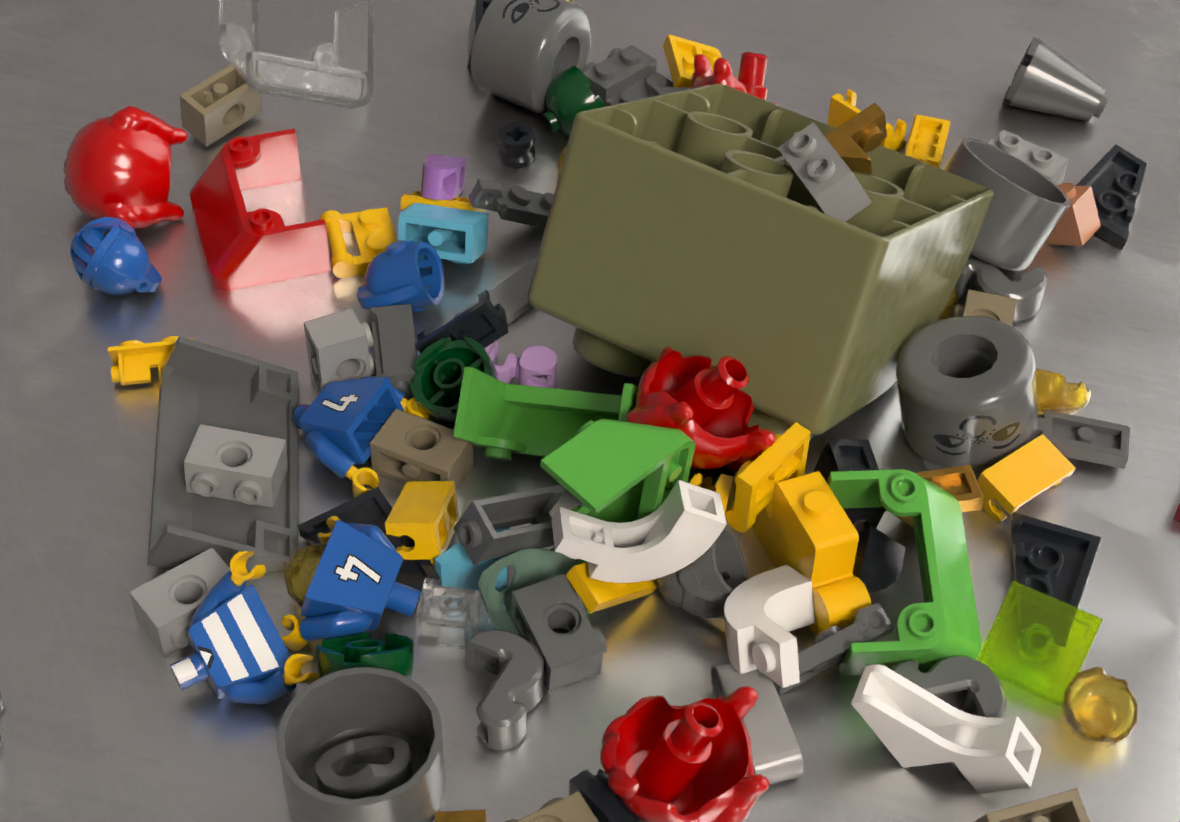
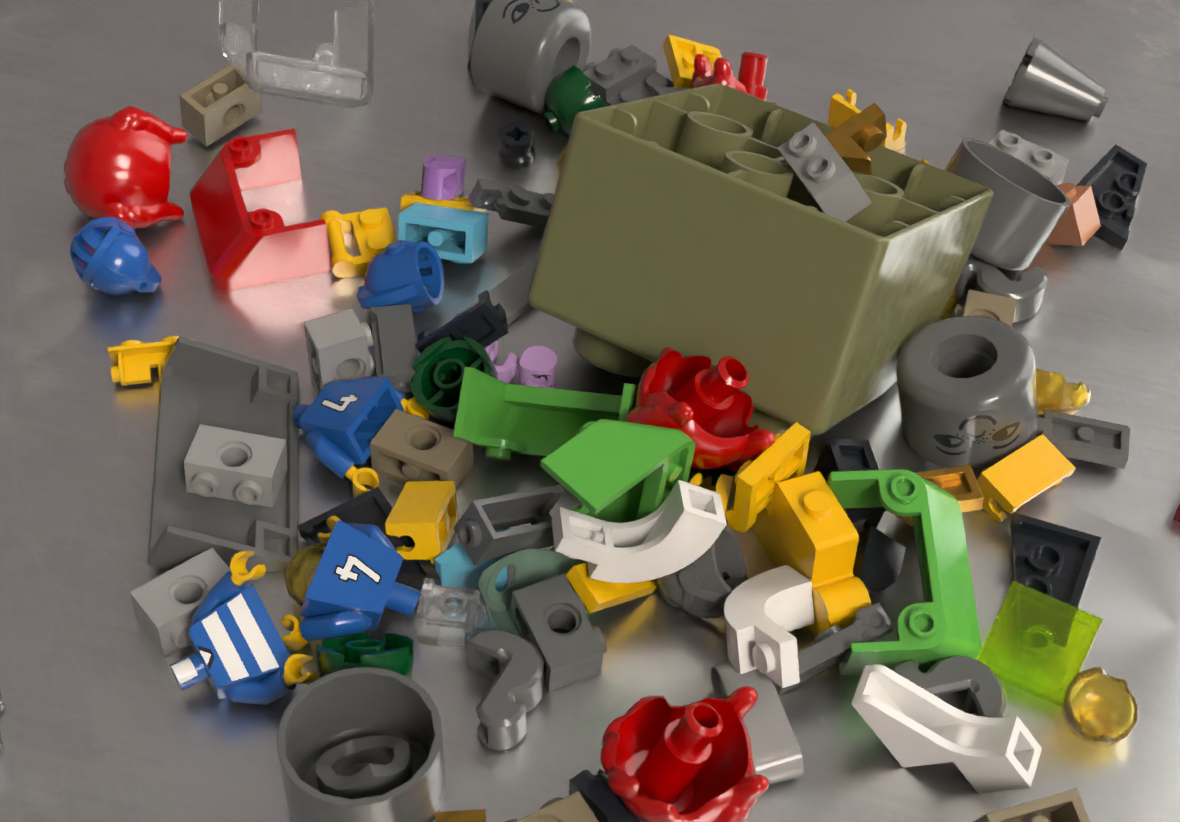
yellow plate [904,115,951,168] -> none

